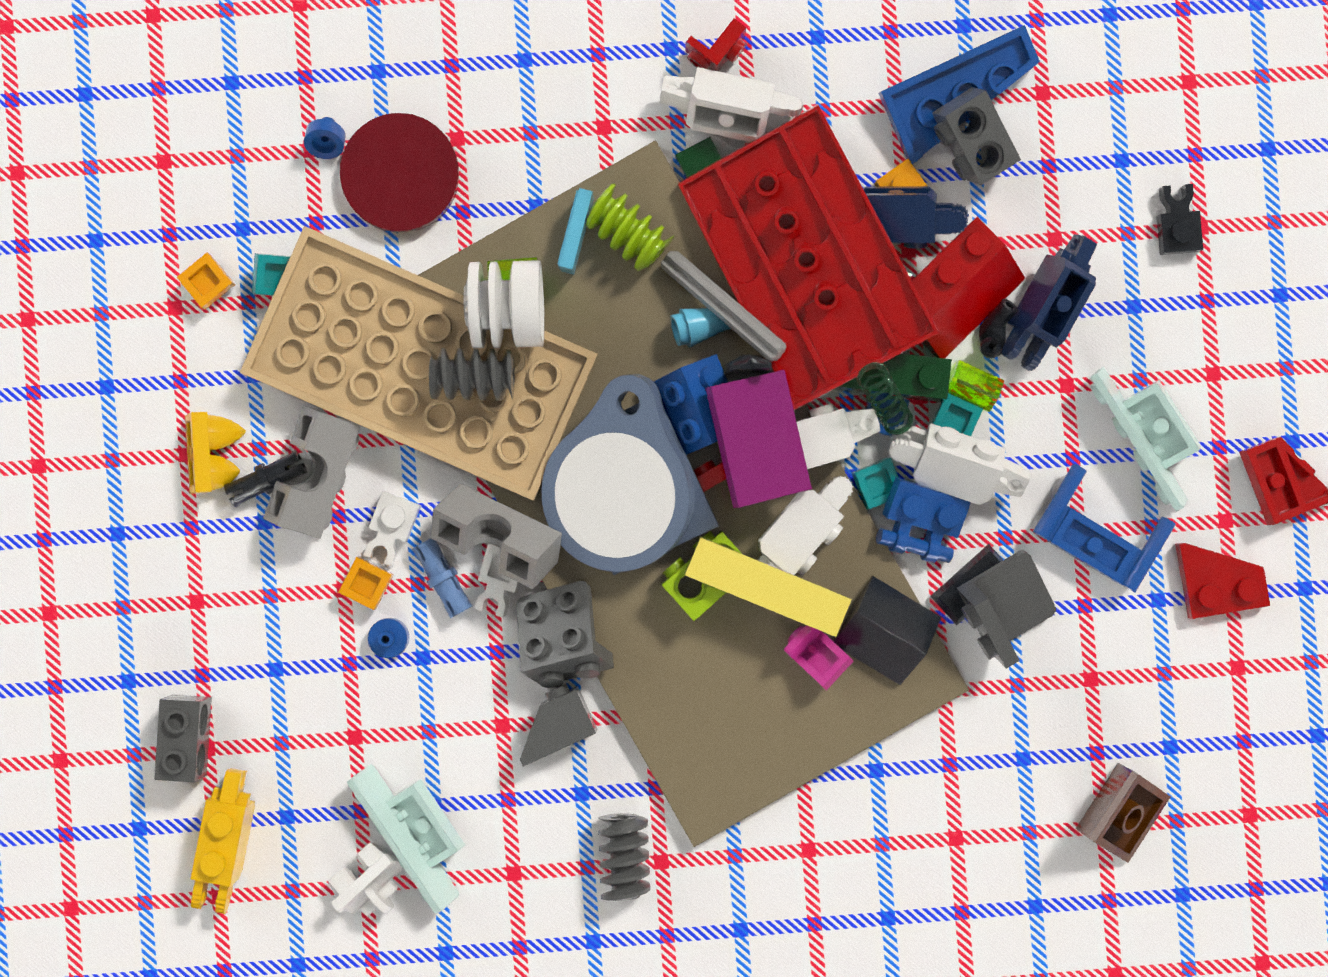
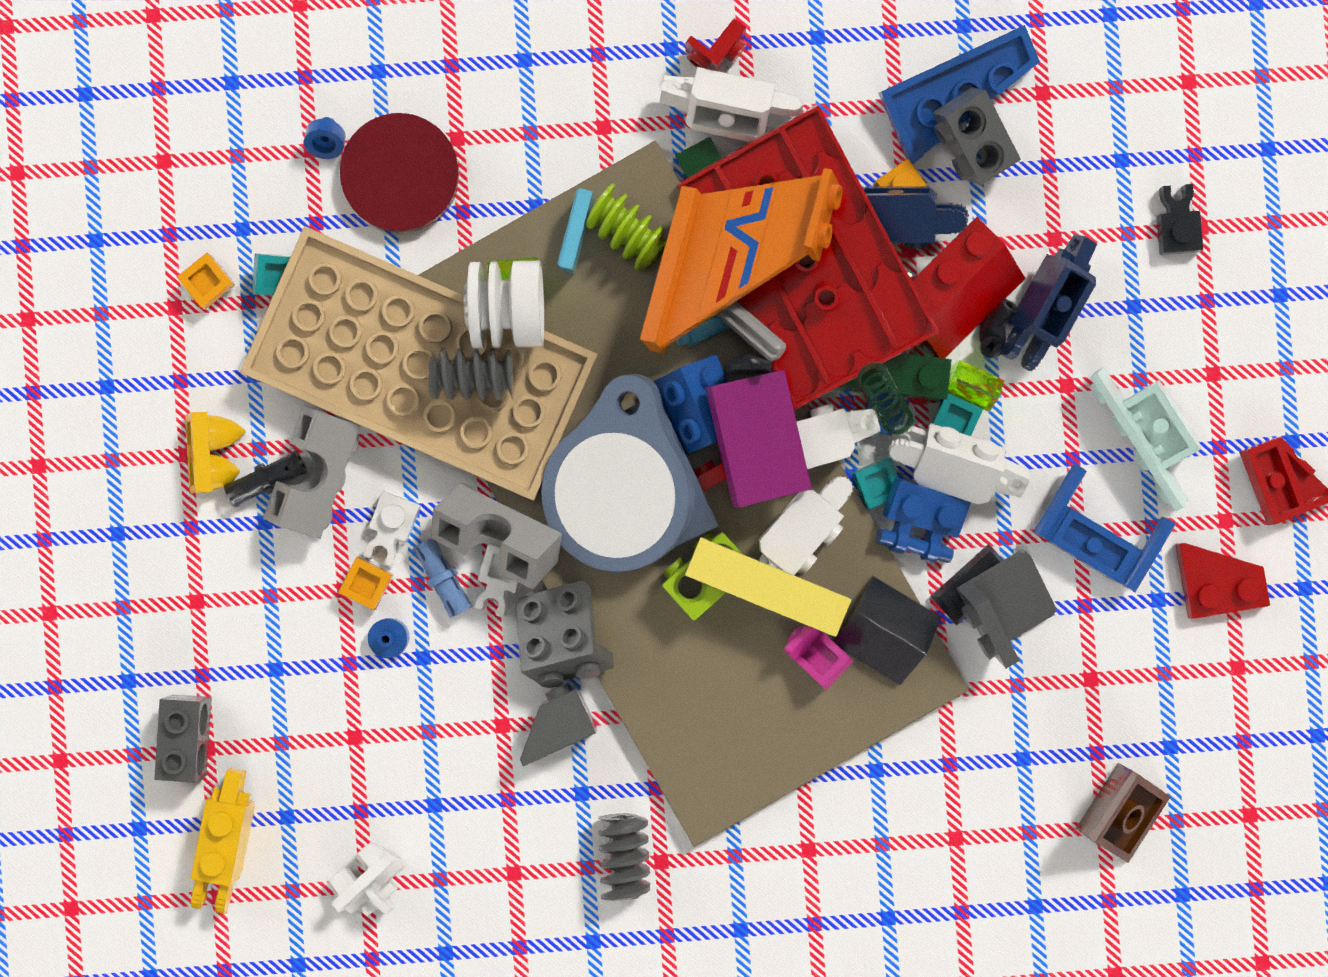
light aqua bracket [347,764,465,914] -> none
none -> orange piece [640,168,842,354]

